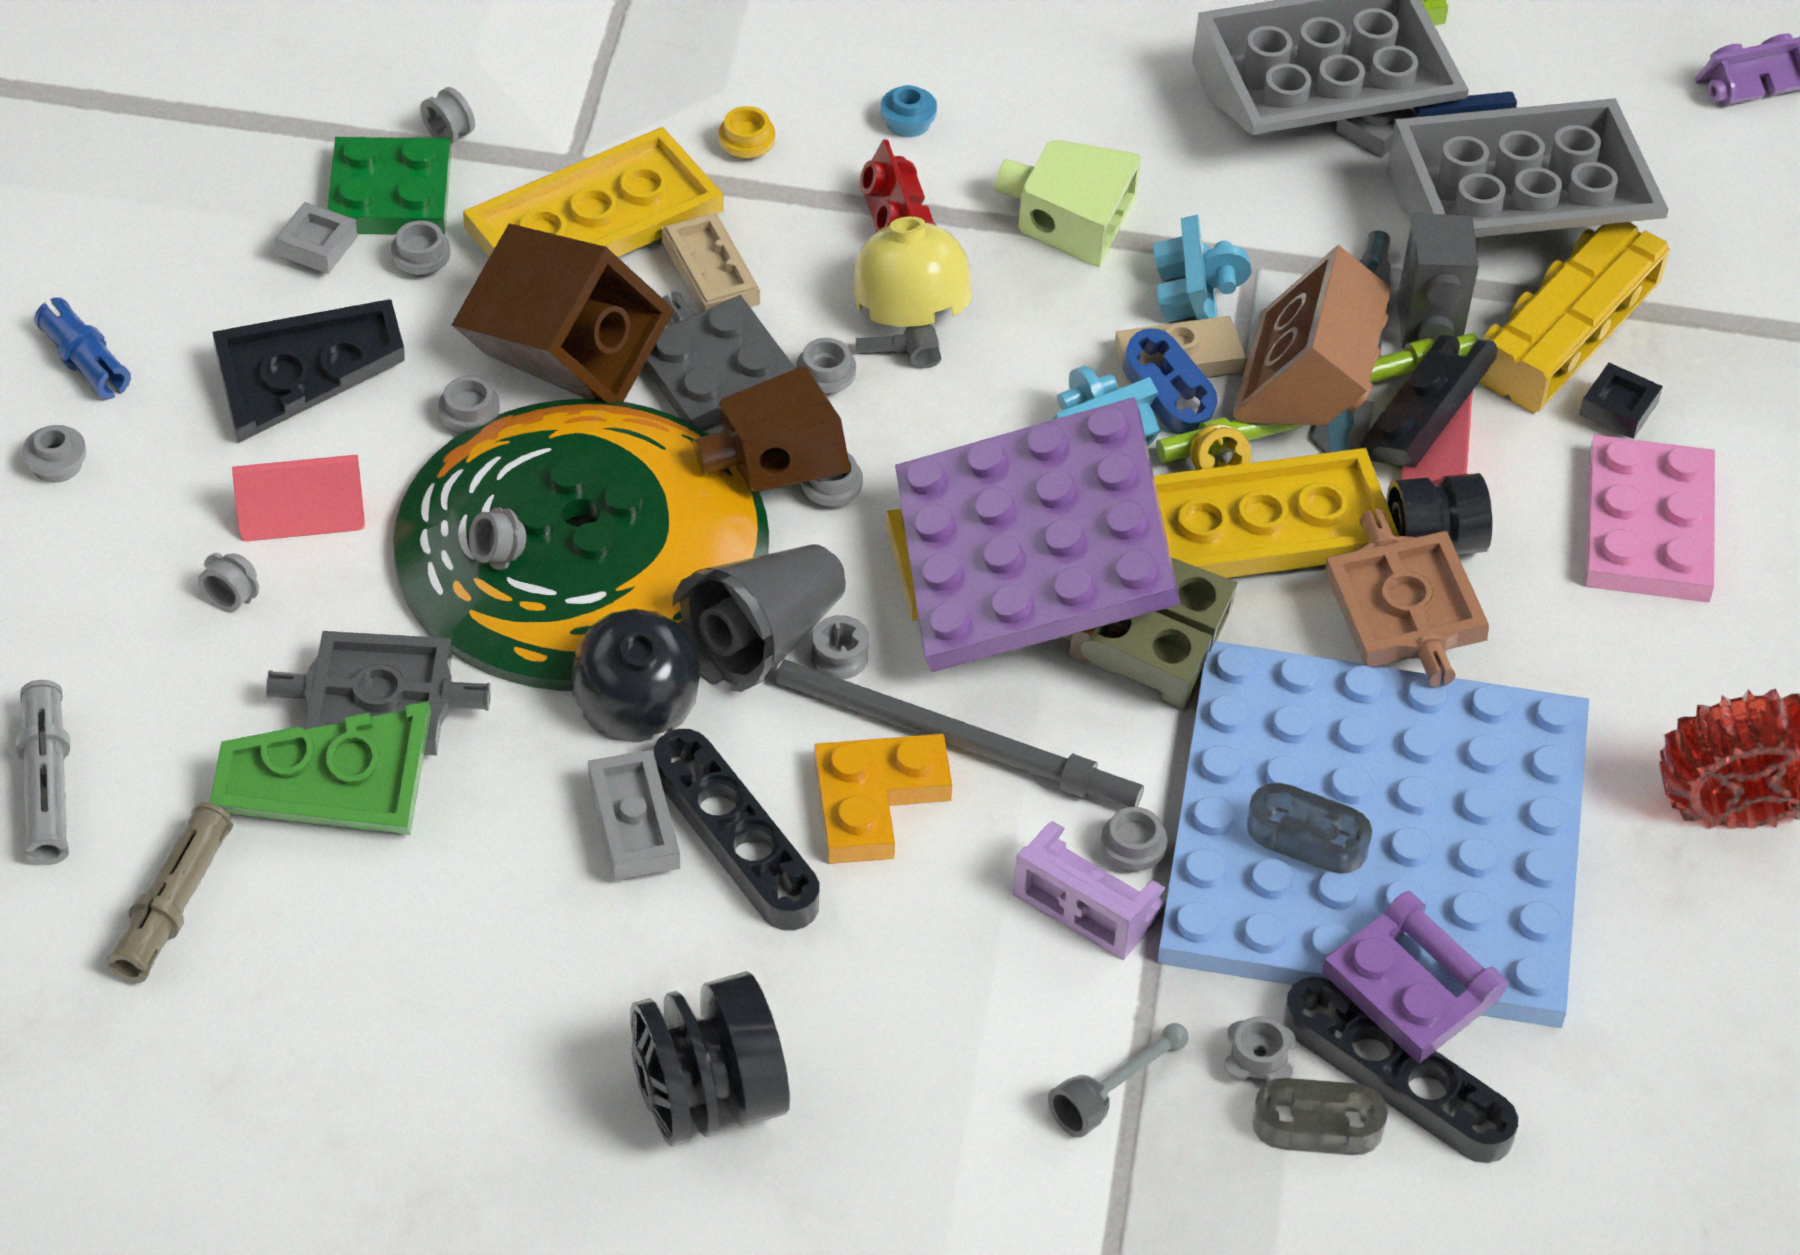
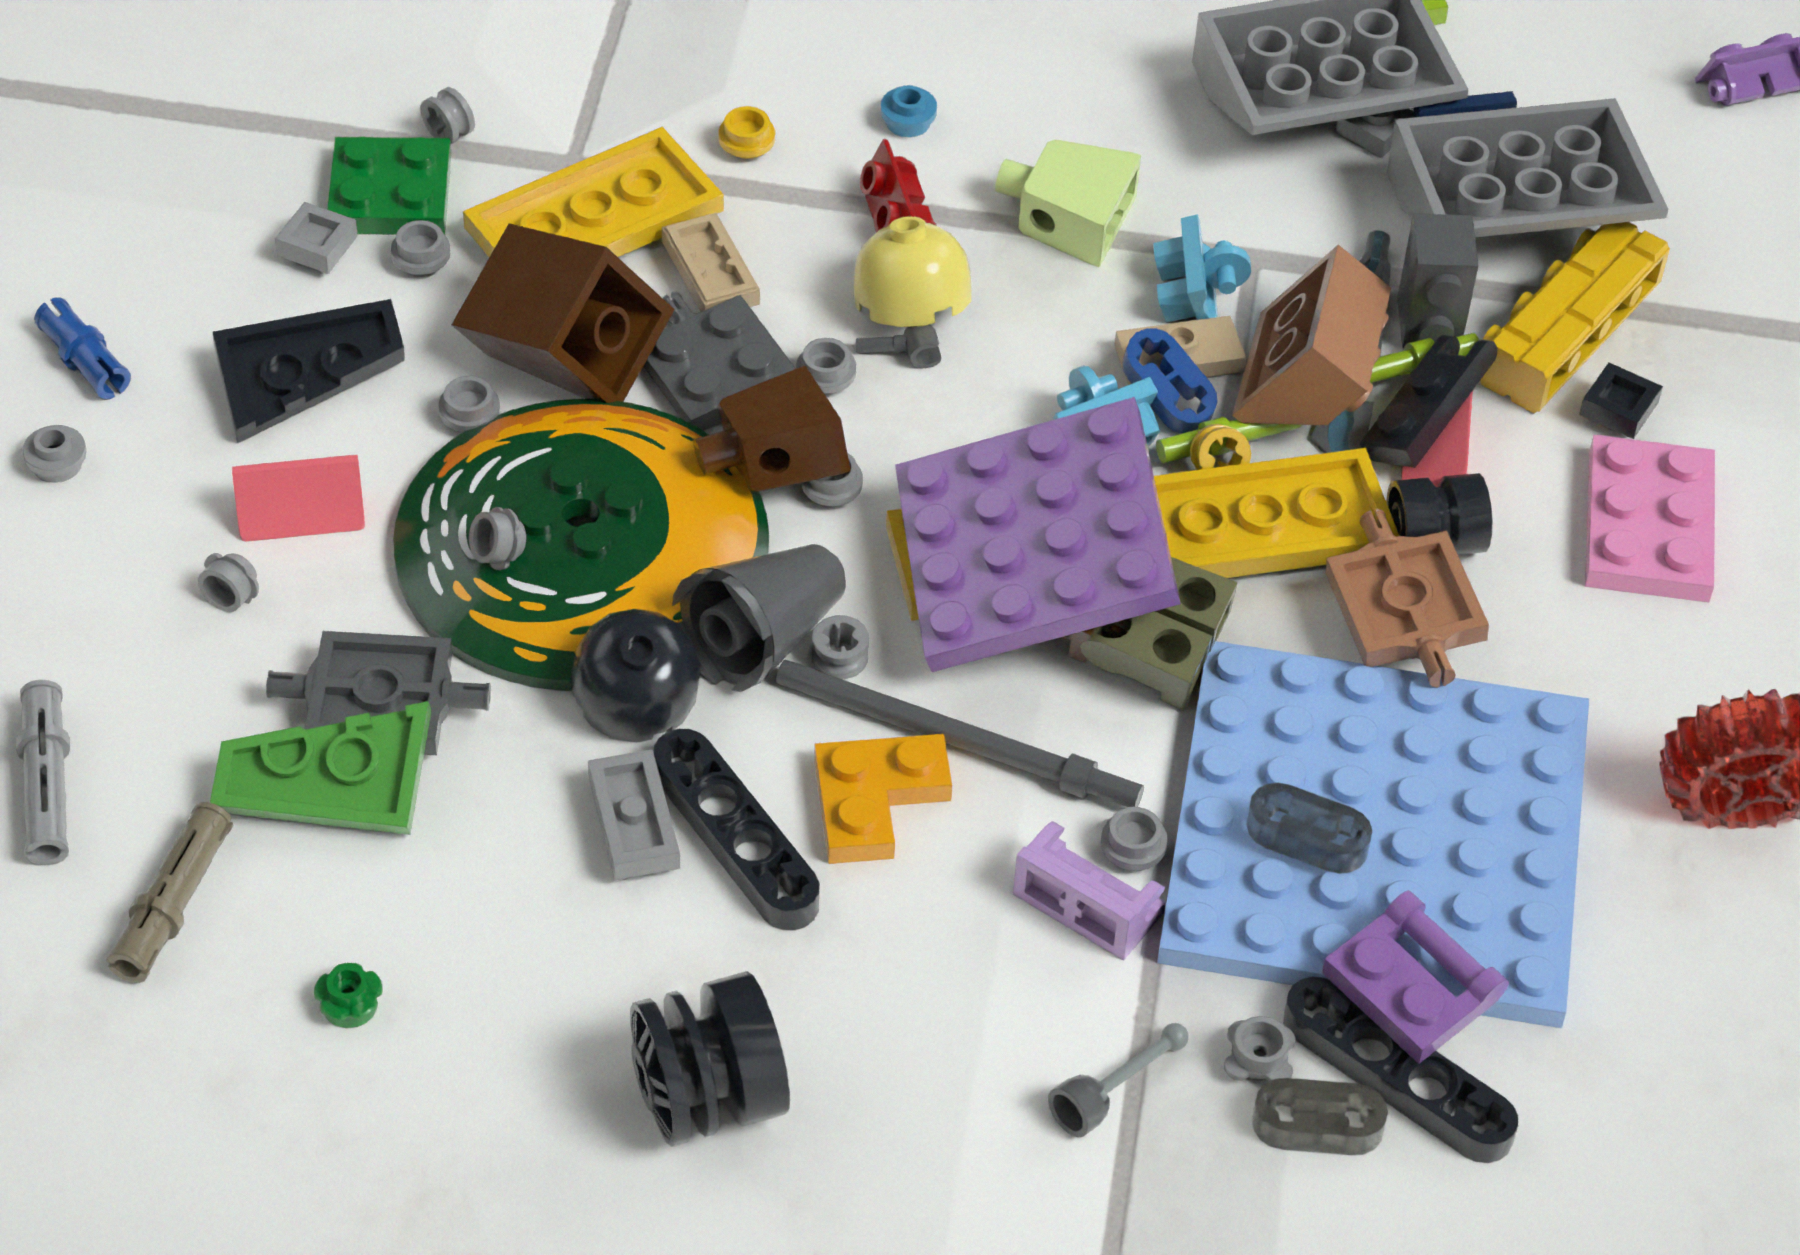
none -> green plate [314,963,383,1028]

